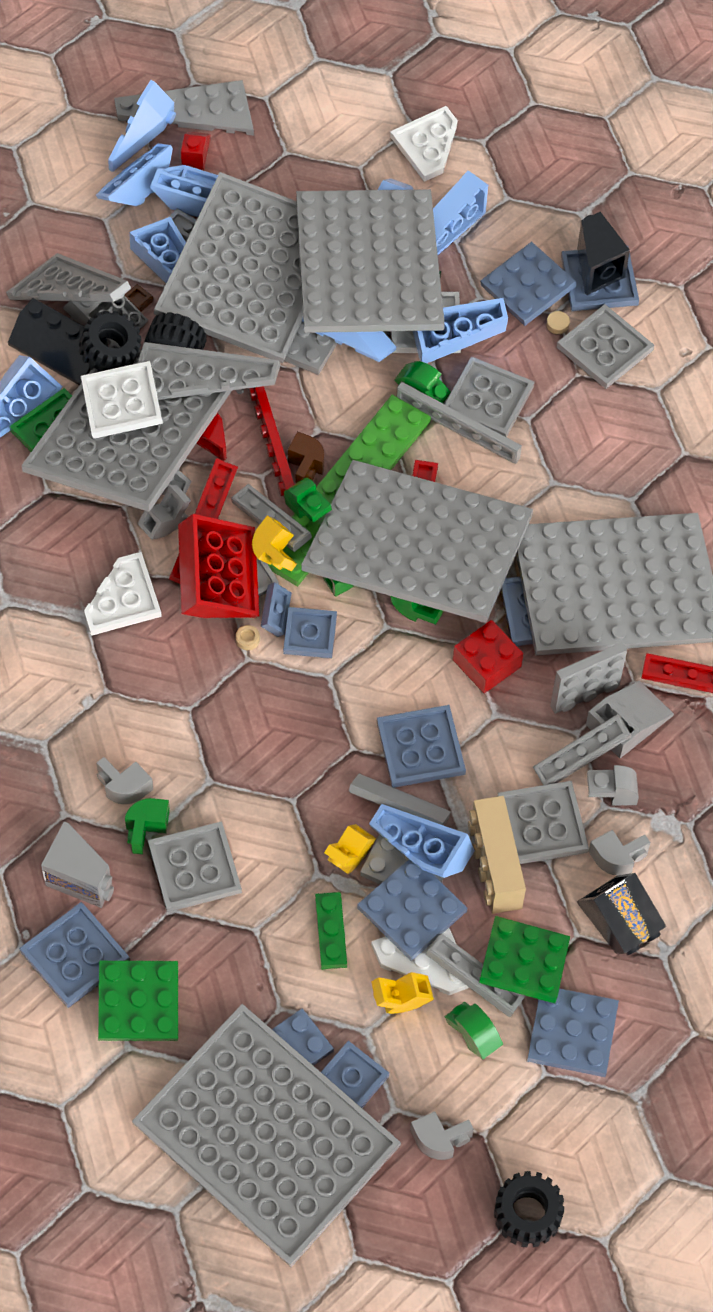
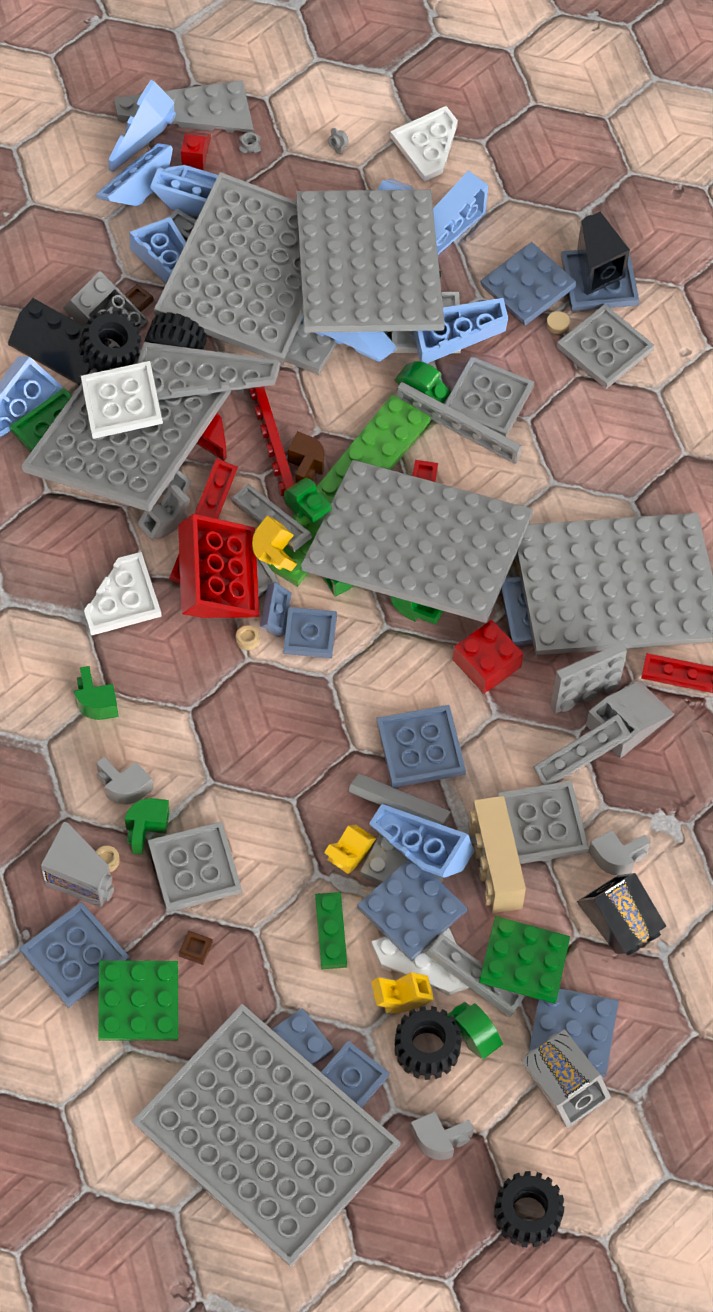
light grey wing [6,253,131,302] -> none
light grey brick [587,765,639,806] -> none
none -> green brick [74,666,119,720]
none -> tan tile [96,846,120,872]
none -> reddish brown tile [179,931,213,965]
none -> light grey plate [239,132,261,154]
none -> light grey plate [328,128,349,154]
none -> black tyre [394,1006,462,1080]
none -> light grey slope [521,1029,611,1128]

